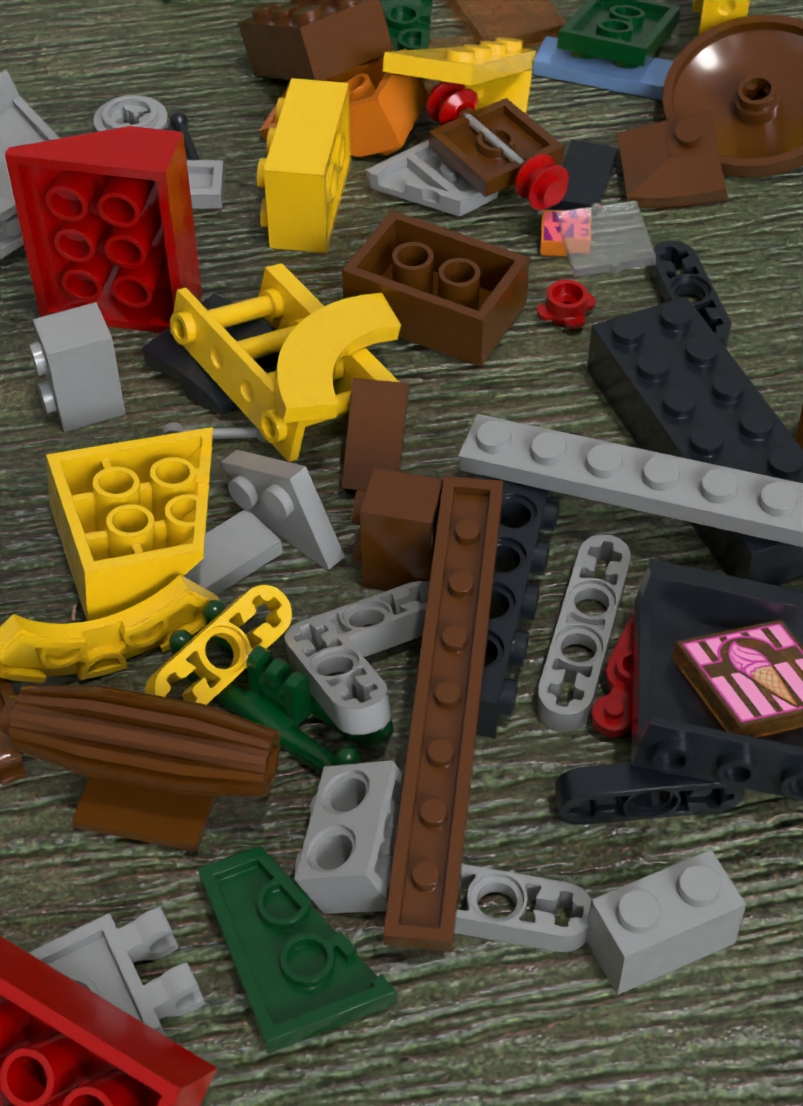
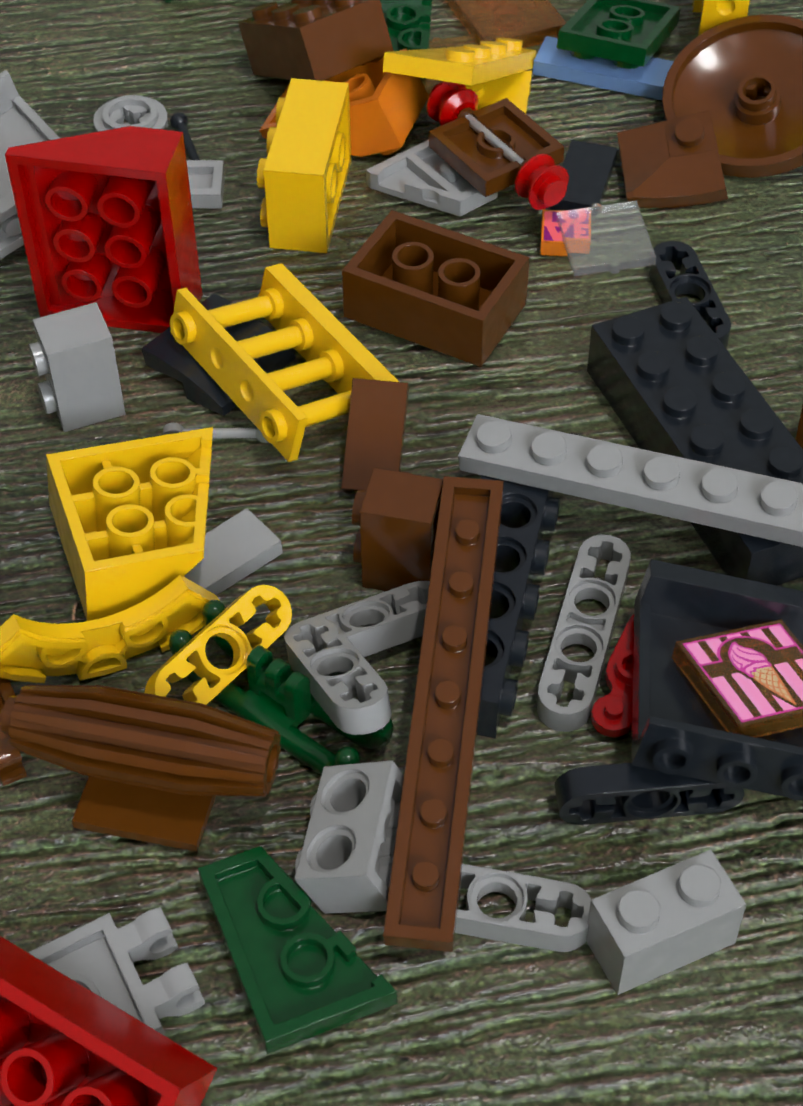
light grey wing [221,450,345,570] -> none
yellow tile [274,293,401,423] -> none
red plate [537,280,596,329] -> none

